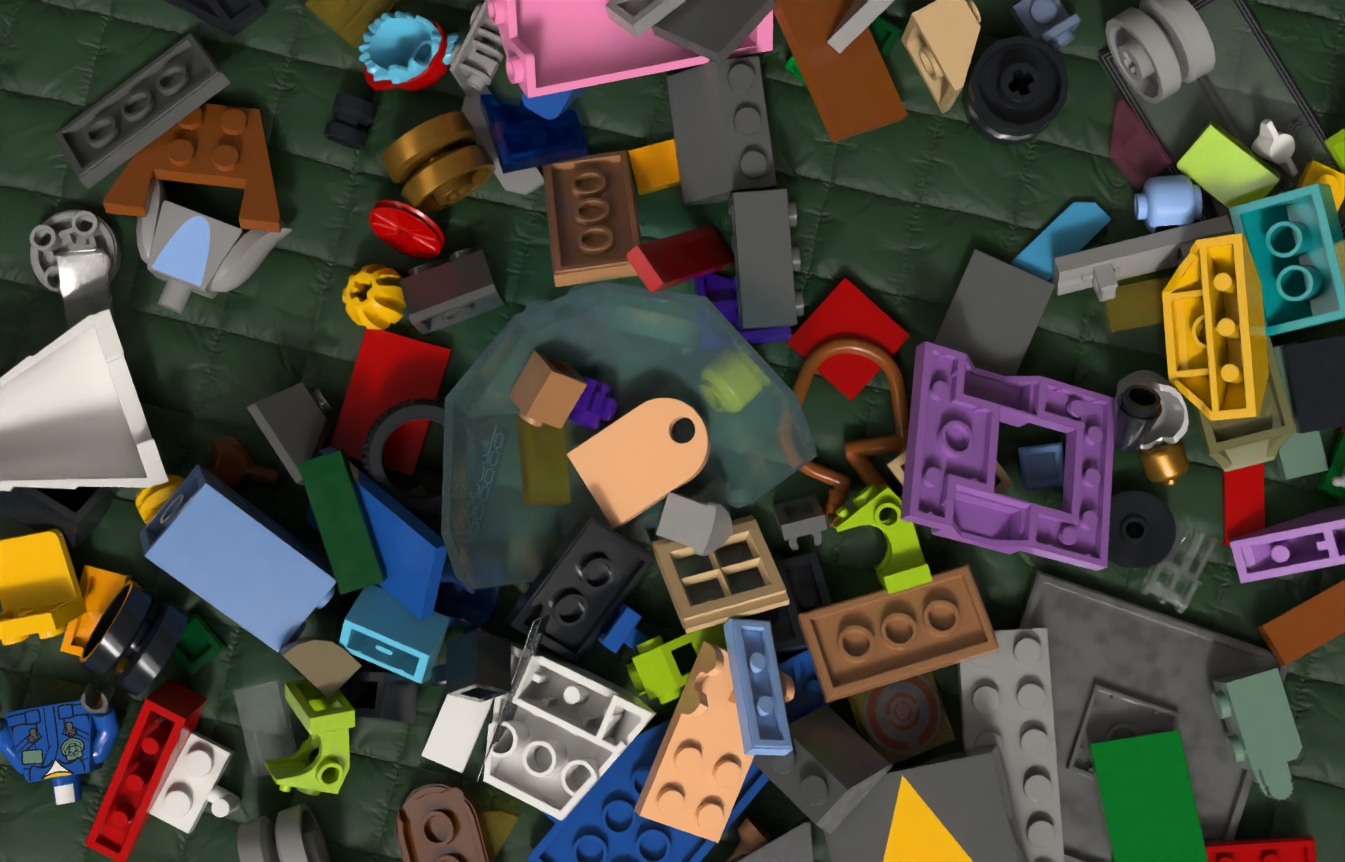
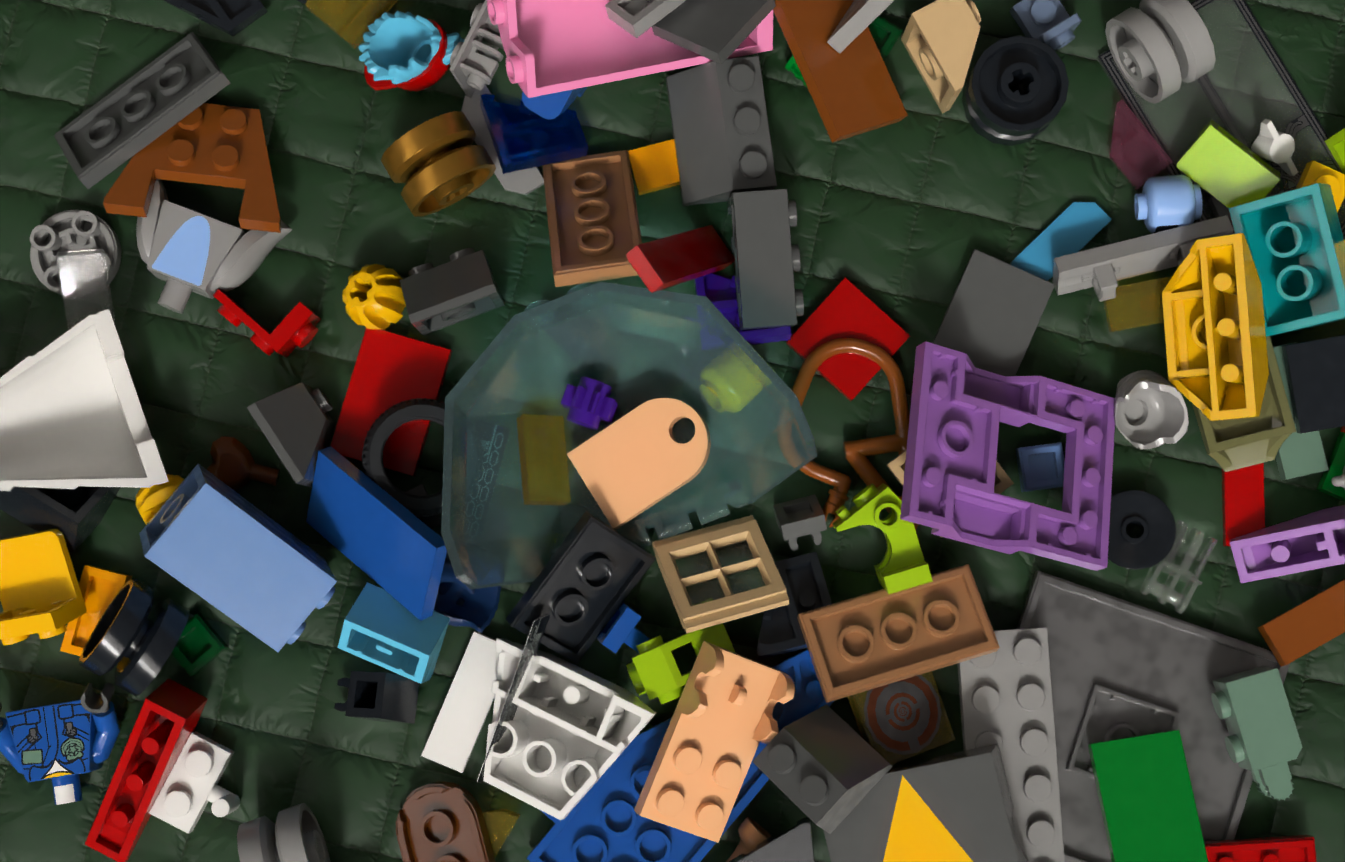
clear tile [234,679,297,778] -> none
lime tile [264,679,355,796] -> none
dark tan brick [279,637,362,698] -> none
dark green tile [297,449,387,594] -> none
black wheel [323,93,378,150] -> none
red wheel [368,200,445,259] -> none
black brick [432,628,511,703] -> none
medium nougat brick [509,350,587,429] -> none
light grey tile [656,492,733,556] -> none
light blue tile [723,618,793,756] -> none
black cone [1114,385,1162,453] -> none
pearl gold piece [1140,440,1189,486] -> none
none -> red bracket [213,289,321,358]

